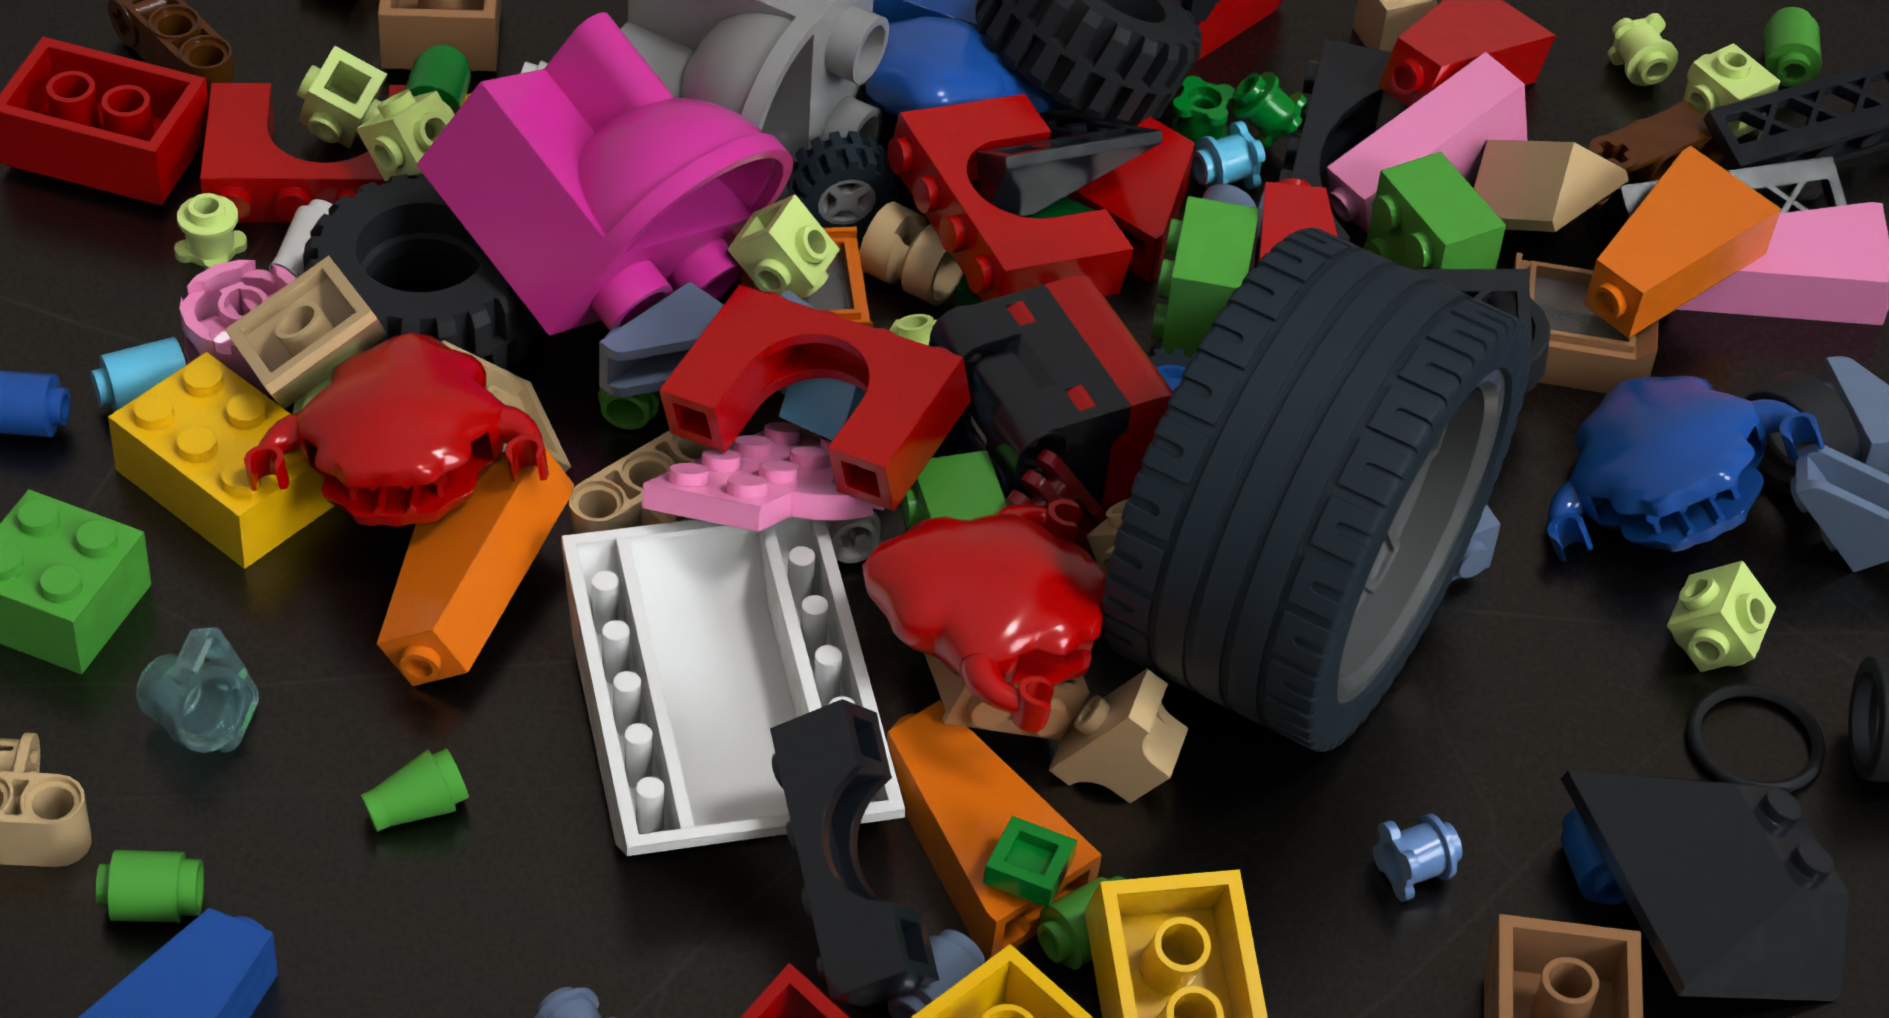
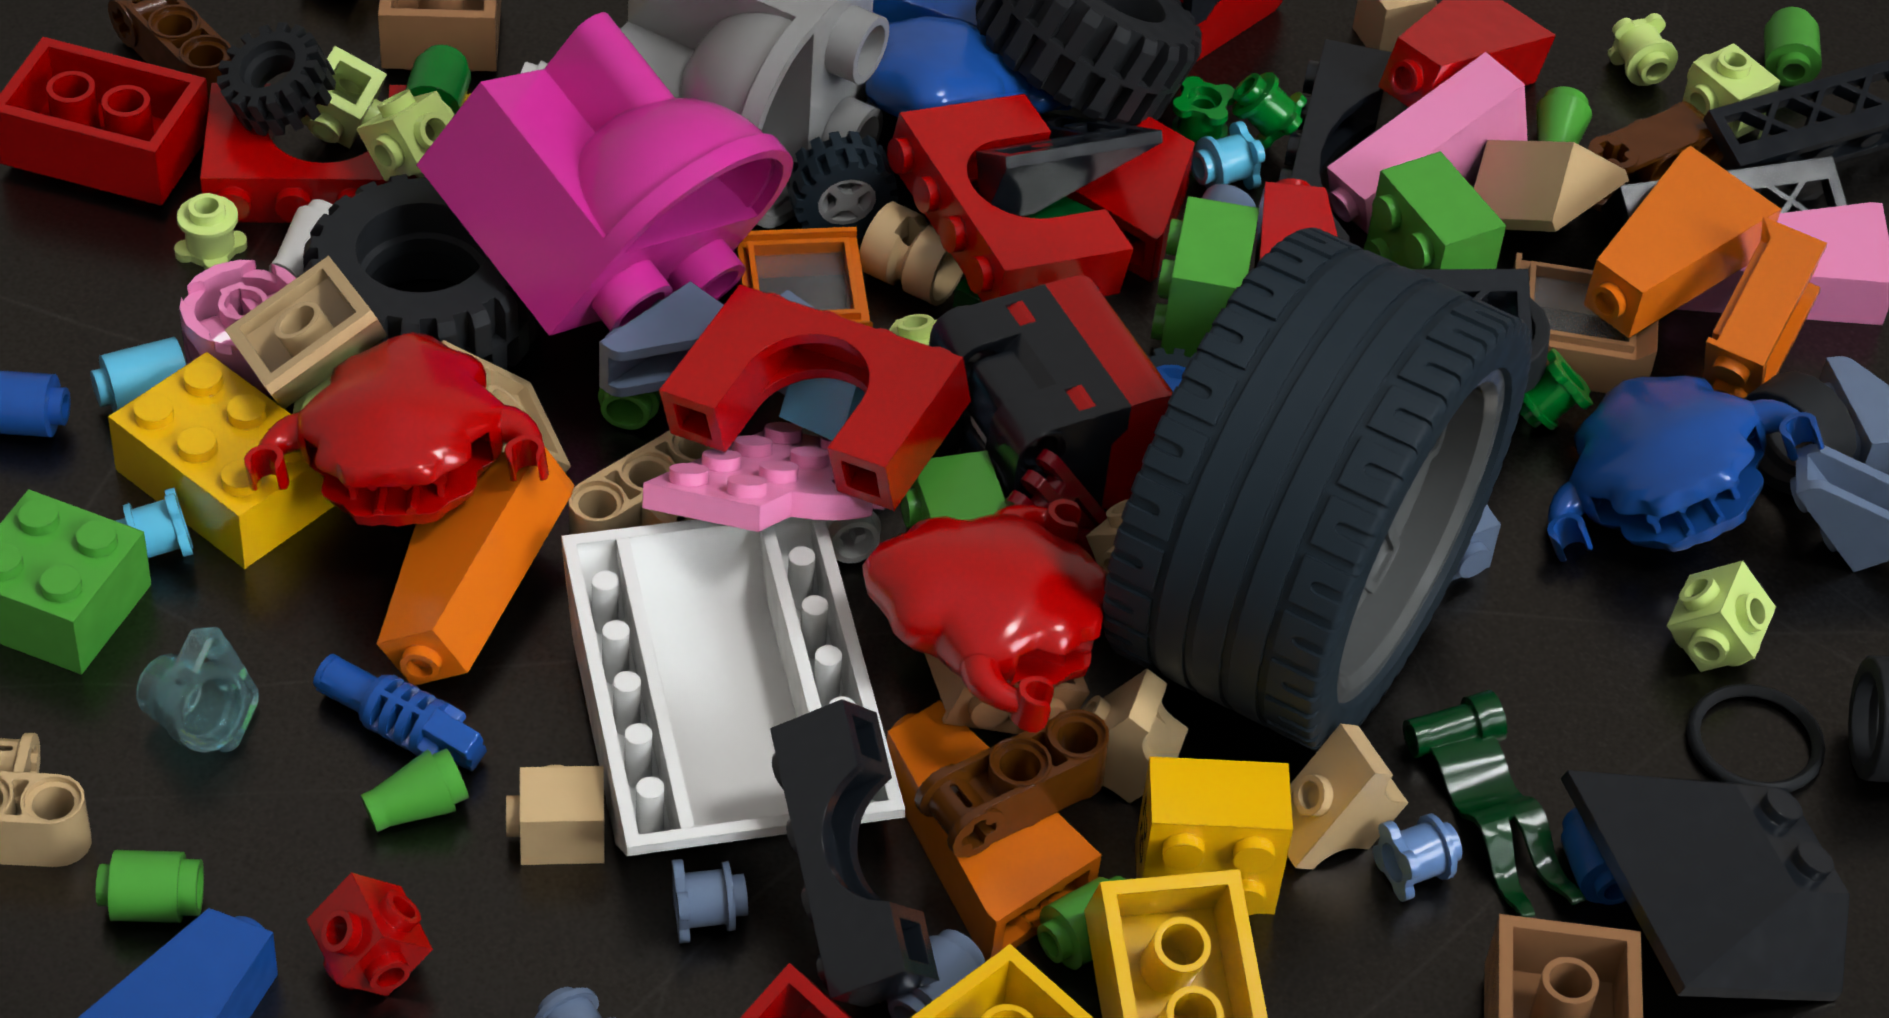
yellowish green brick [727,194,840,298] -> none
green plate [983,816,1077,908] -> none
none -> medium azure brick [115,487,193,563]
none -> black tyre [217,22,336,136]
none -> red brick [306,872,433,997]
none -> blue hinge [313,654,487,771]
none -> tan brick [506,765,604,865]
none -> sand blue brick [671,859,748,944]
none -> reddish brown piece [914,709,1109,857]
none -> yellow brick [1135,756,1293,916]
none -> tan brick [1288,723,1408,870]
none -> dark green flag [1403,690,1586,918]
none -> green brick [1520,348,1593,430]
none -> bright green cone [1536,86,1592,144]
none -> orange window [1703,216,1827,399]

